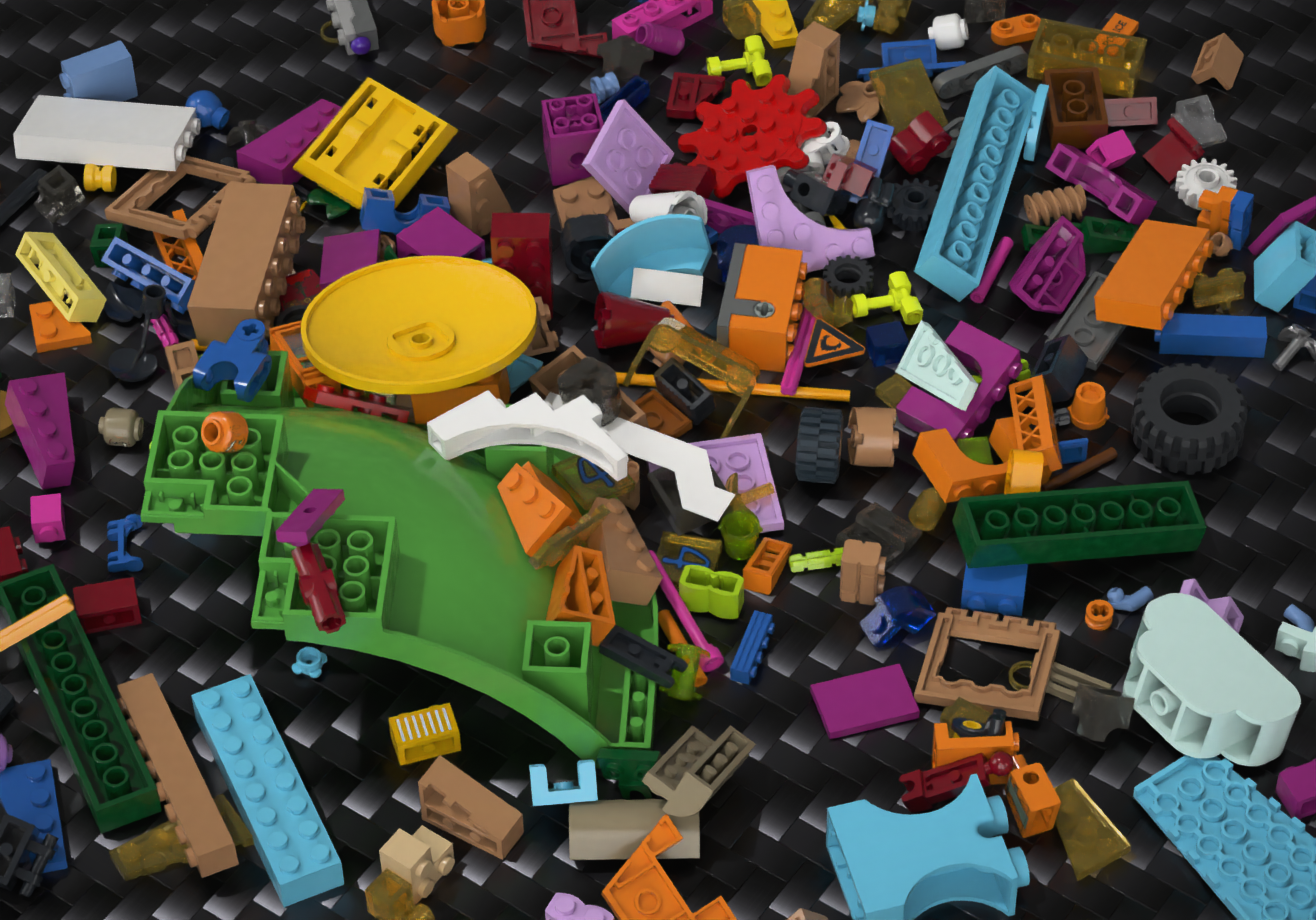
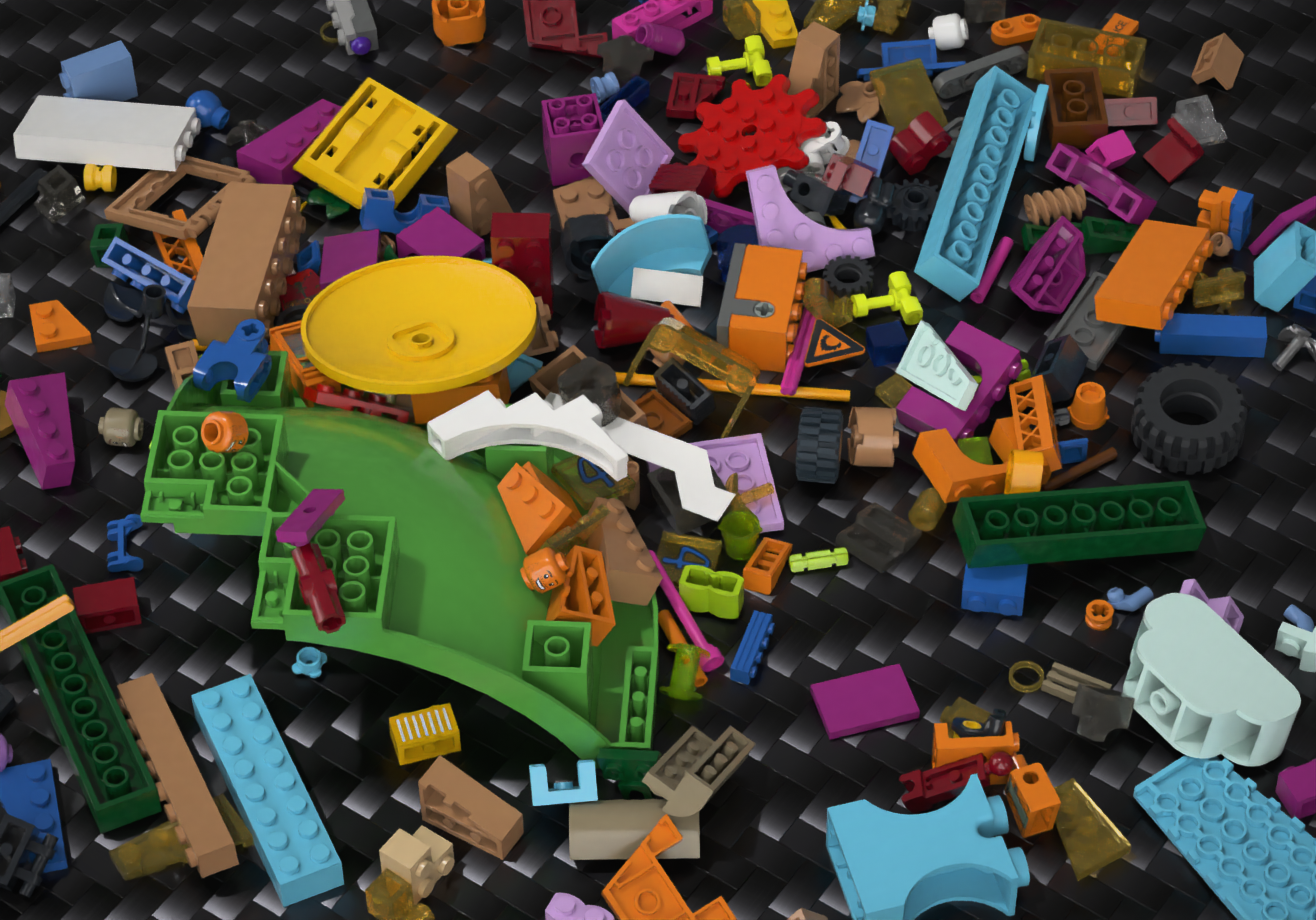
light yellow brick [15,232,107,322] -> none
dark pink brick [30,493,66,543] -> none
dark pink axle [150,314,179,348] -> none
black hinge [599,625,688,689] -> none
medium nougat brick [840,539,887,605] -> none
clear blue brick [859,586,936,648] -> none
medium nougat hinge [914,607,1060,721] -> none
white gear [1175,158,1237,211] -> none
none -> blue slope [296,240,321,274]
none -> orange head [520,547,569,593]

